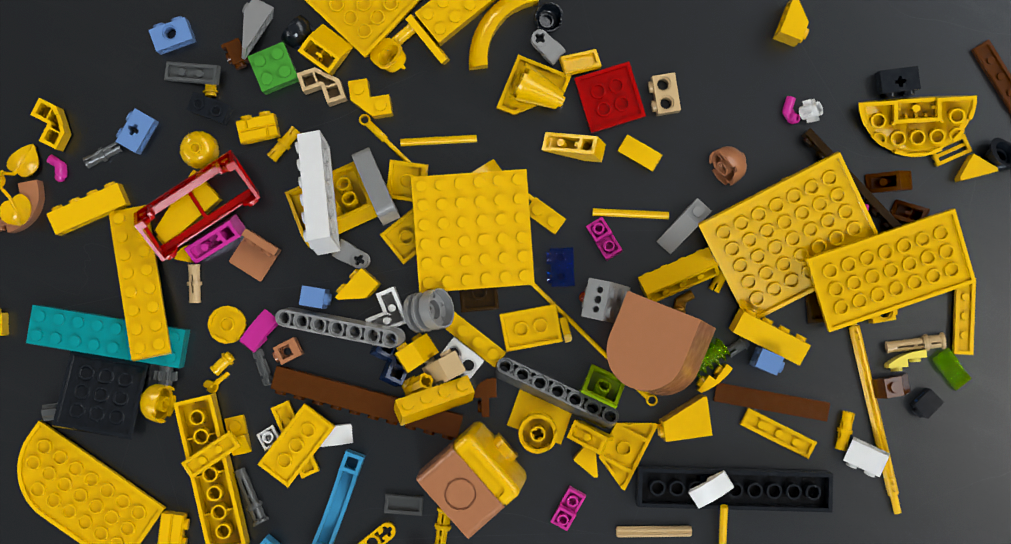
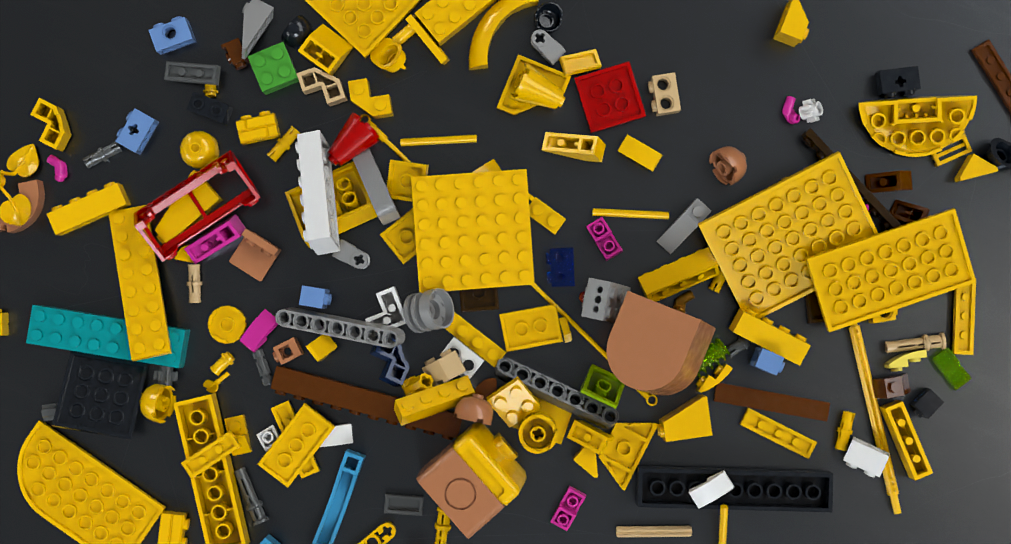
yellow slope [335,268,382,300] -> none
yellow brick [394,333,439,373] -> none
none -> yellow slope [306,335,337,362]
none -> red cone [327,113,380,166]
none -> nougat cylinder [453,393,493,426]
none -> yellow plate [487,376,541,428]
none -> yellow brick [879,400,933,481]

